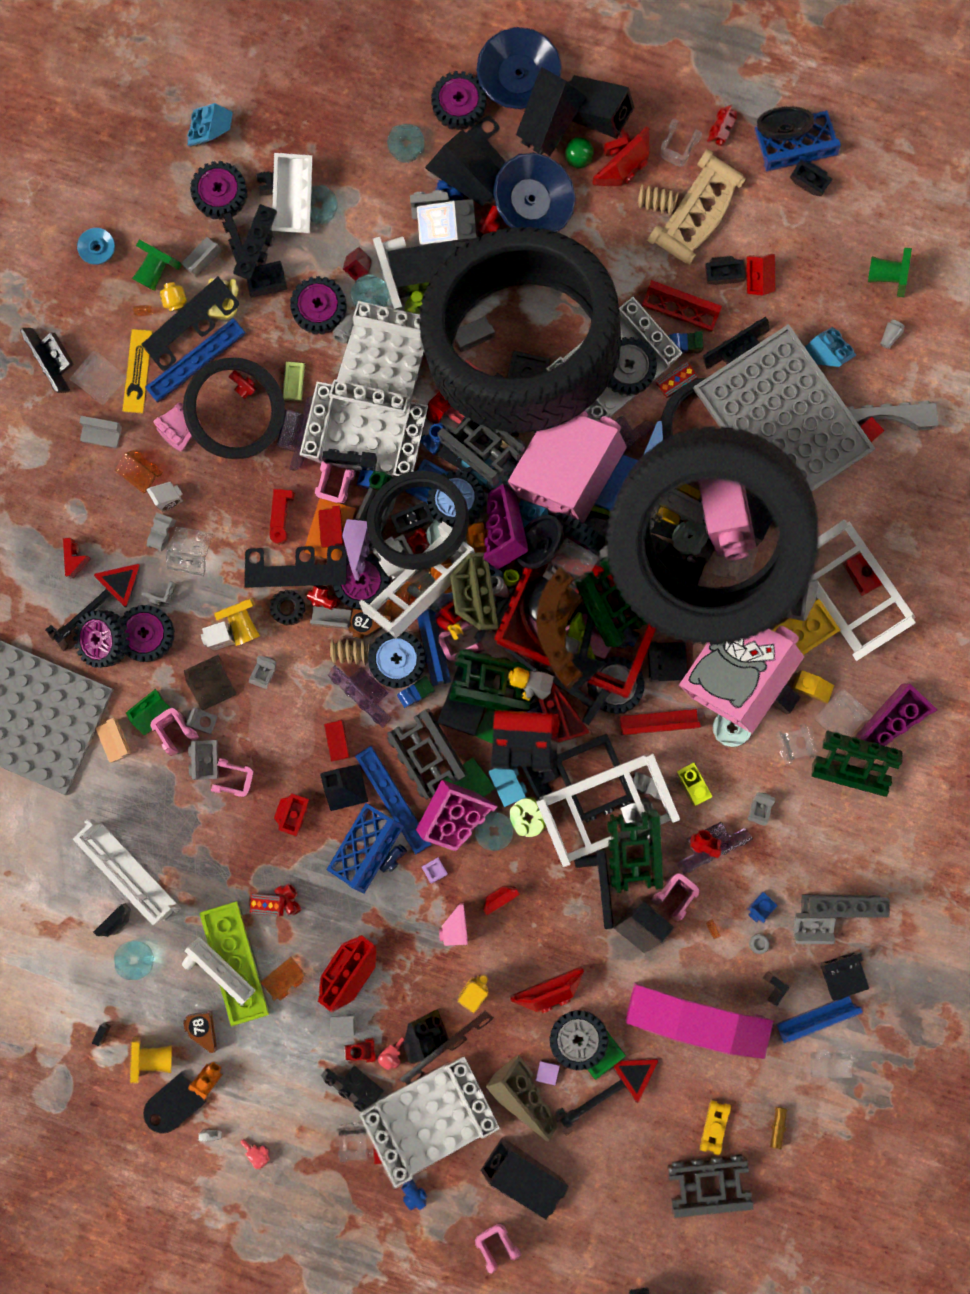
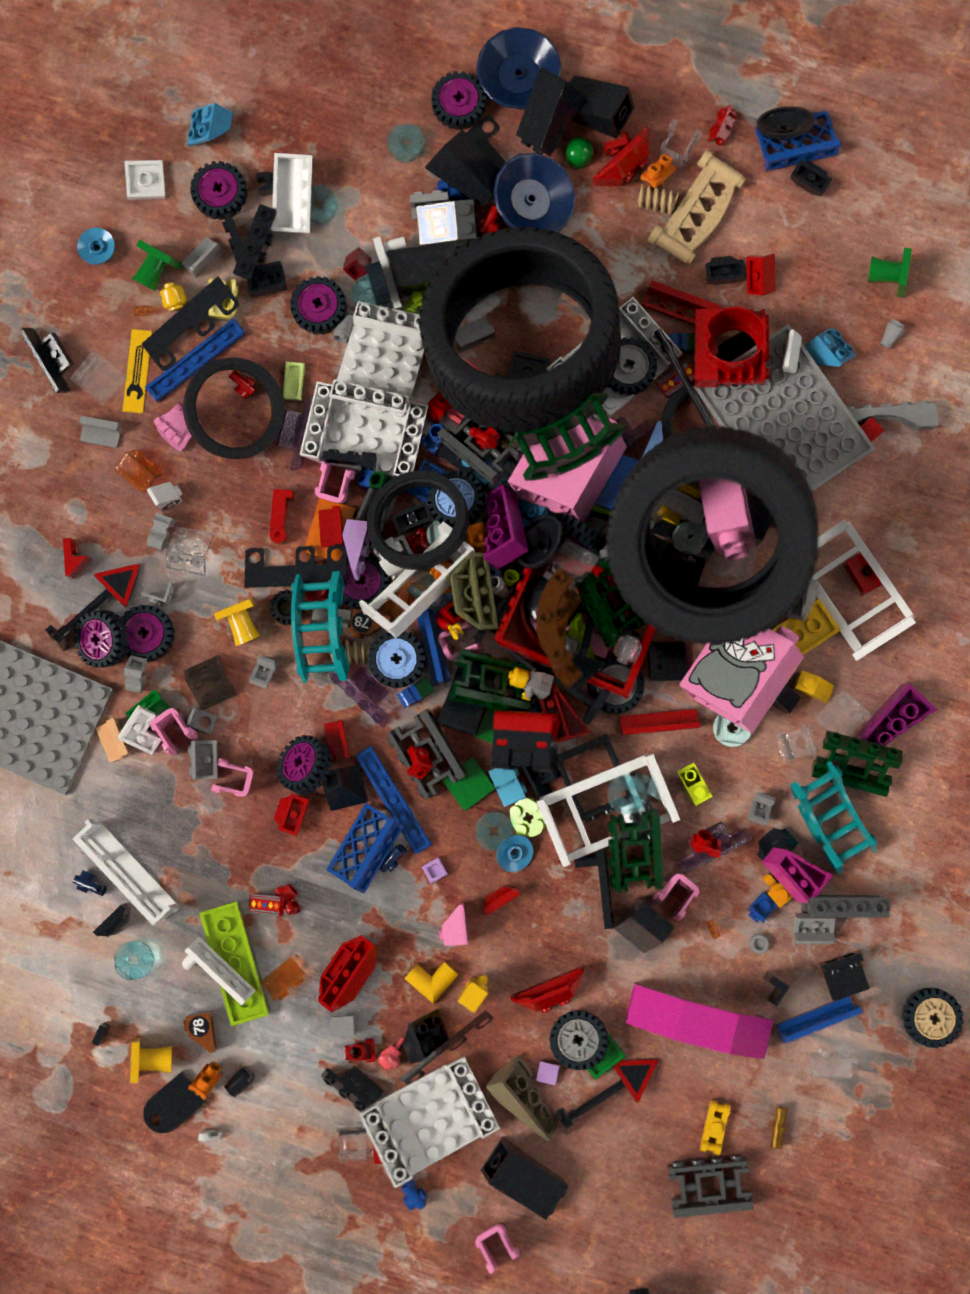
white brick [201,621,235,651] -> none
coral piece [240,1139,270,1169] -> none
dark pink wedge [416,780,498,851] -> none
none -> dark blue plate [73,870,107,896]
none -> white plate [118,705,161,755]
none -> light grey leg [124,655,148,694]
none -> white plate [125,160,165,200]
none -> black piece [225,1066,256,1097]
none -> black wheel [277,735,332,795]
none -> teal fence [291,571,350,683]
none -> black wheel [365,261,392,306]
none -> yellow brick [404,961,459,1004]
none -> red bracket [407,745,433,779]
none -> red plate [470,427,500,450]
none -> dark azure dish [497,835,533,872]
none -> dark green fence [508,393,626,481]
none -> clear light blue plate [607,775,647,815]
none -> clear head [613,634,642,665]
none -> orange hips [640,154,676,188]
none -> black bar [654,328,715,427]
none -> red hose [695,307,770,388]
none -> black slope [756,827,798,861]
none -> dark pink wedge [762,847,833,904]
none -> light orange plate [762,873,792,908]
none -> white slope [782,329,802,373]
none -> teal fence [790,761,878,875]
none -> wheel [902,988,964,1048]

